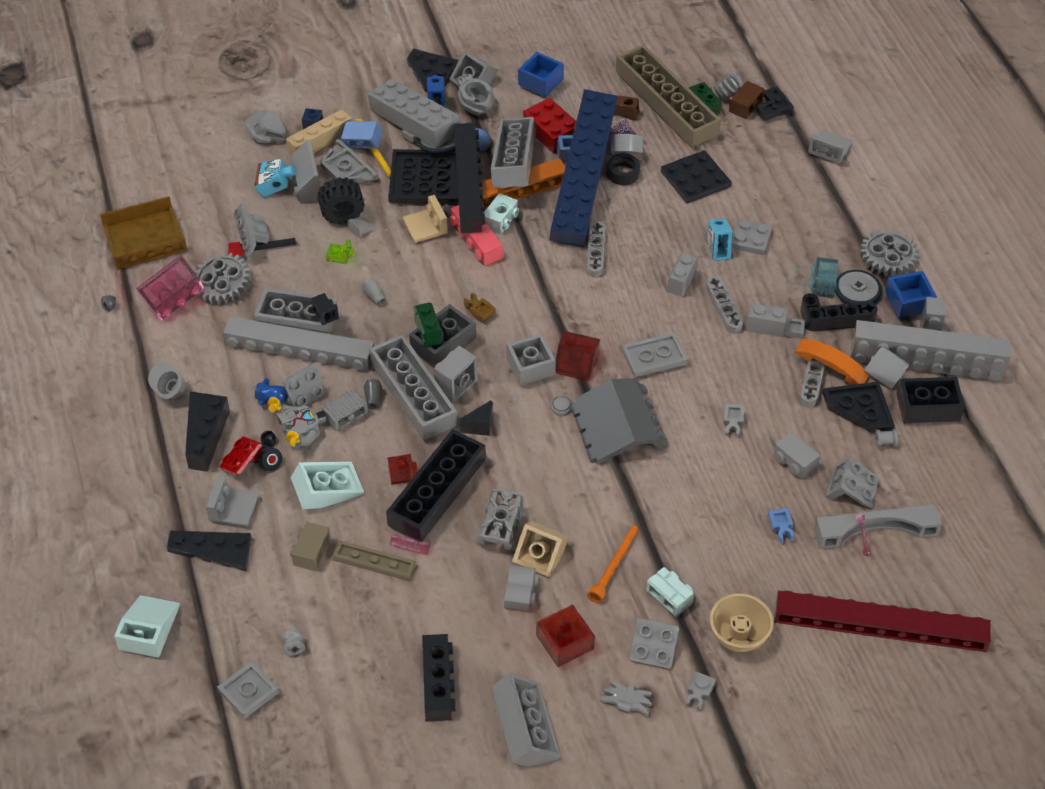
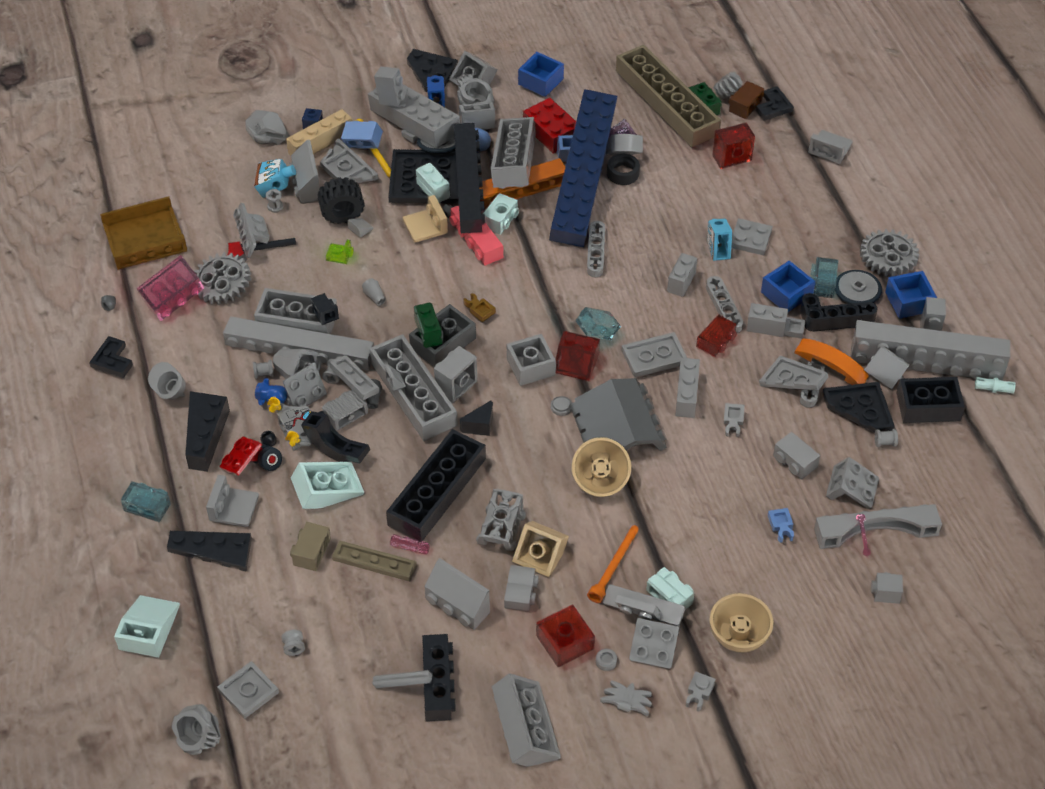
clear red brick [387,454,418,485] -> none
reddish brown leg [614,95,640,121] -> none
black plate [660,150,732,204] -> none
dark red brick [774,590,991,652] -> none
none -> black plate [89,336,133,378]
none -> clear light blue brick [121,481,171,522]
none -> light grey helmet [172,704,221,755]
none -> light grey bush [253,360,274,379]
none -> light grey bush [266,189,283,213]
none -> light grey cone [273,349,322,379]
none -> black arch [301,411,371,463]
none -> light grey bush [322,359,340,384]
none -> light grey plate [330,355,379,400]
none -> light grey axle [372,670,432,688]
none -> light grey brick [374,66,405,107]
none -> light grey slope [384,364,406,391]
none -> light aqua brick [416,163,450,203]
none -> light grey slope [425,558,490,630]
none -> light grey brick [459,102,495,130]
none -> tan piece [572,437,631,497]
none -> clear light blue brick [575,307,621,340]
none -> light grey tile [596,649,617,671]
none -> light grey bracket [602,584,686,626]
none -> light grey brick [675,358,700,418]
none -> clear red brick [696,314,737,357]
none -> clear red brick [712,122,755,169]
none -> light grey wing [759,356,828,390]
none -> blue piece [761,260,815,312]
none -> light grey brick [871,572,903,604]
none -> light aqua pin [975,377,1016,394]

